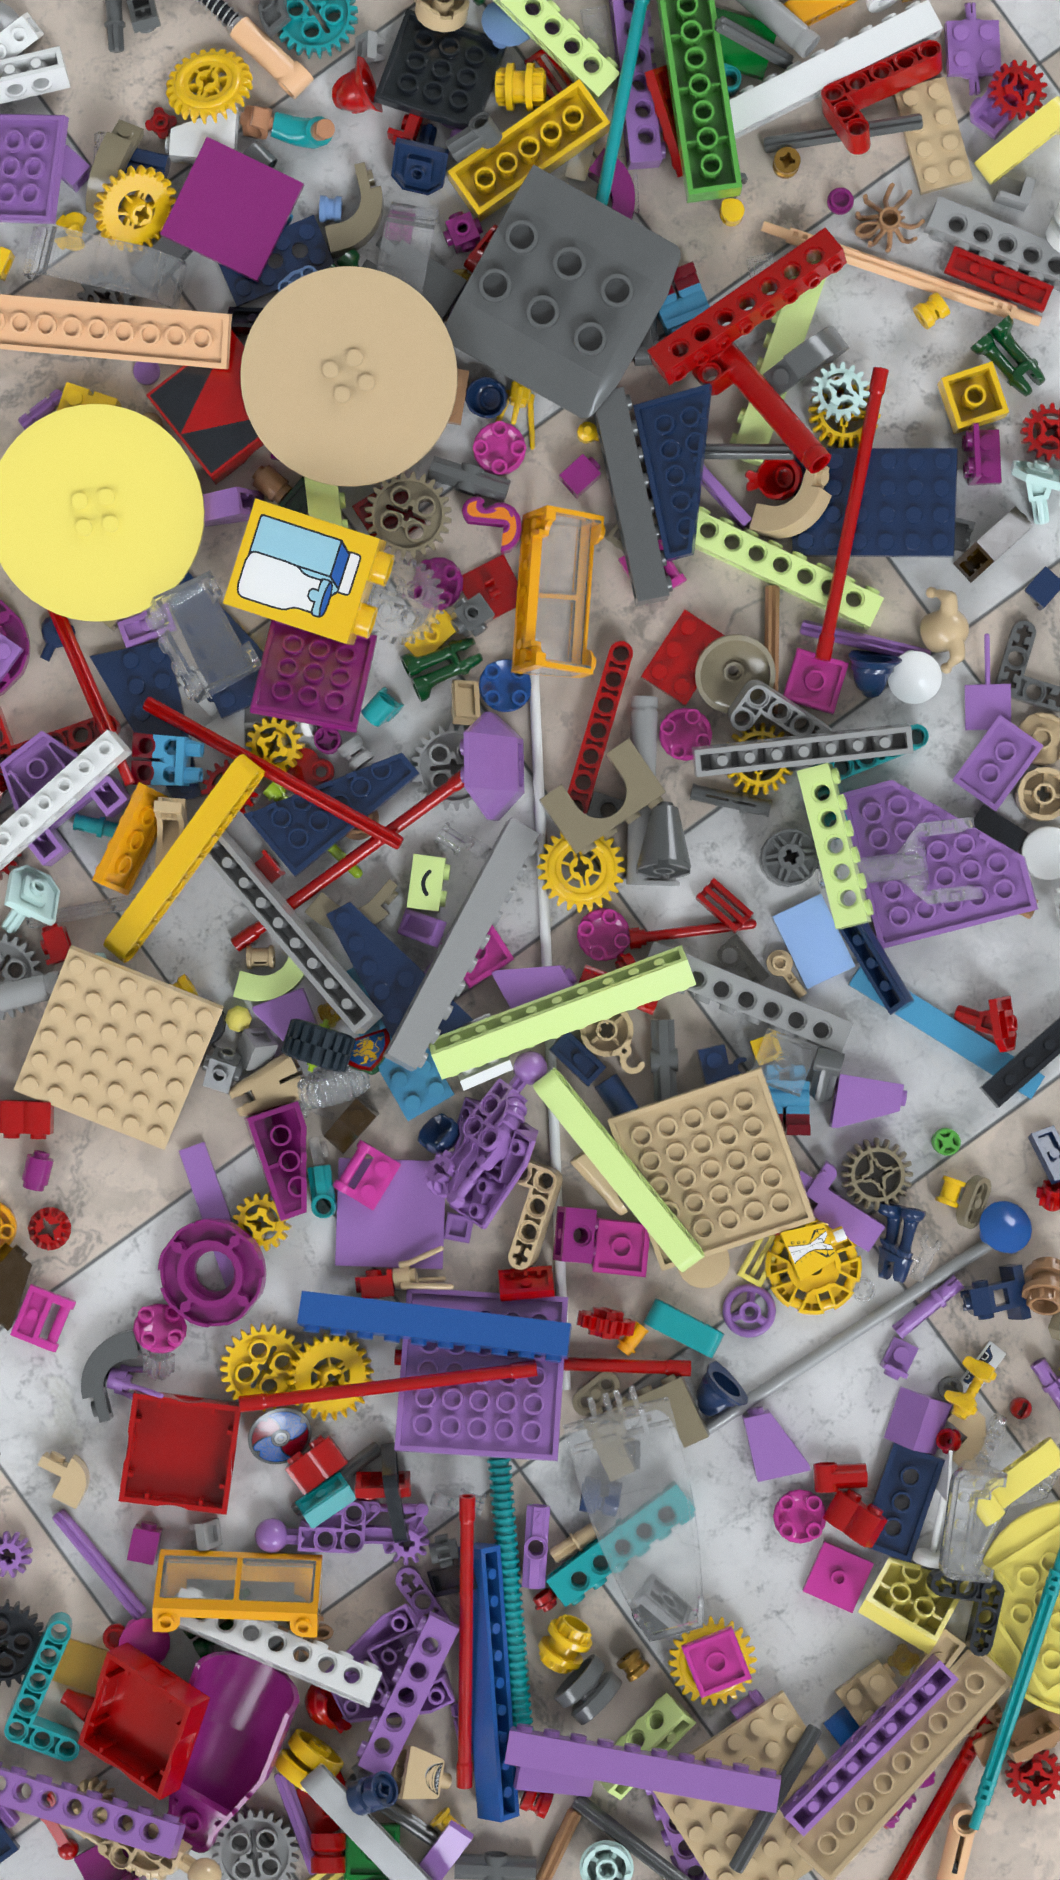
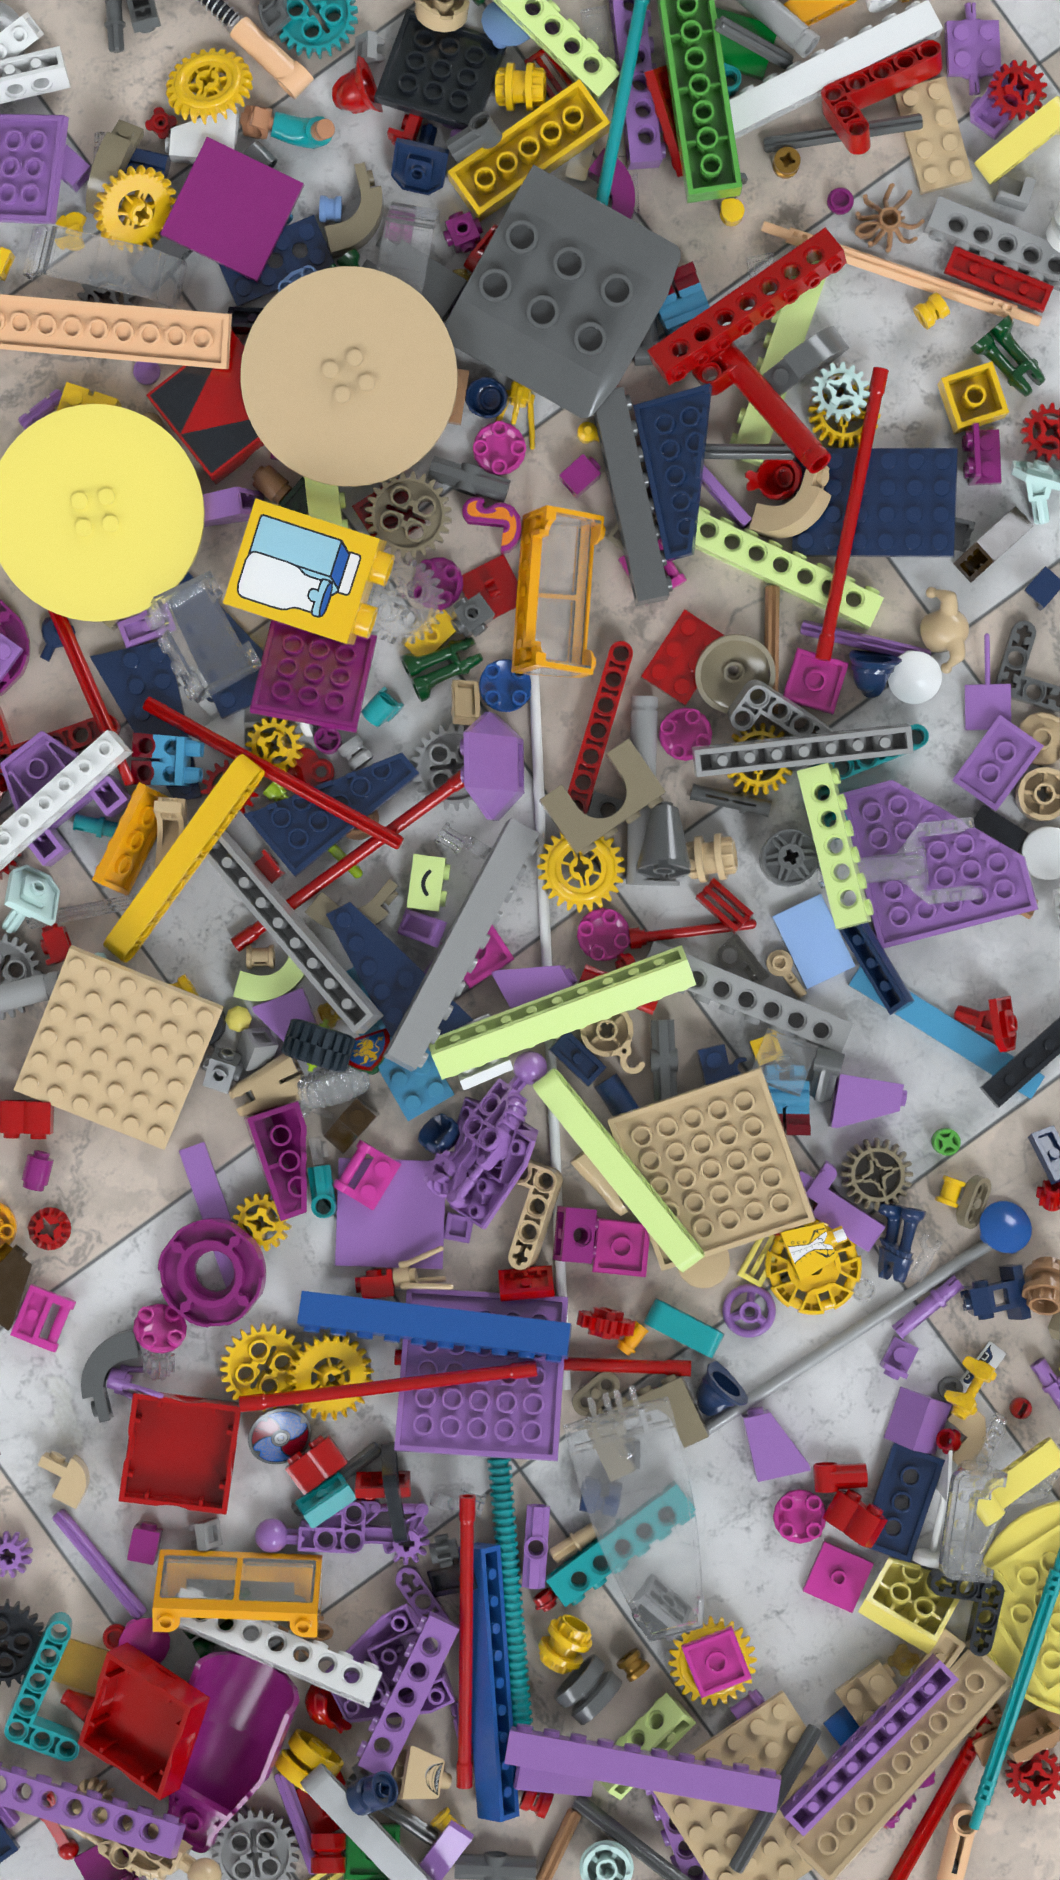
none -> tan piece [686,833,738,883]

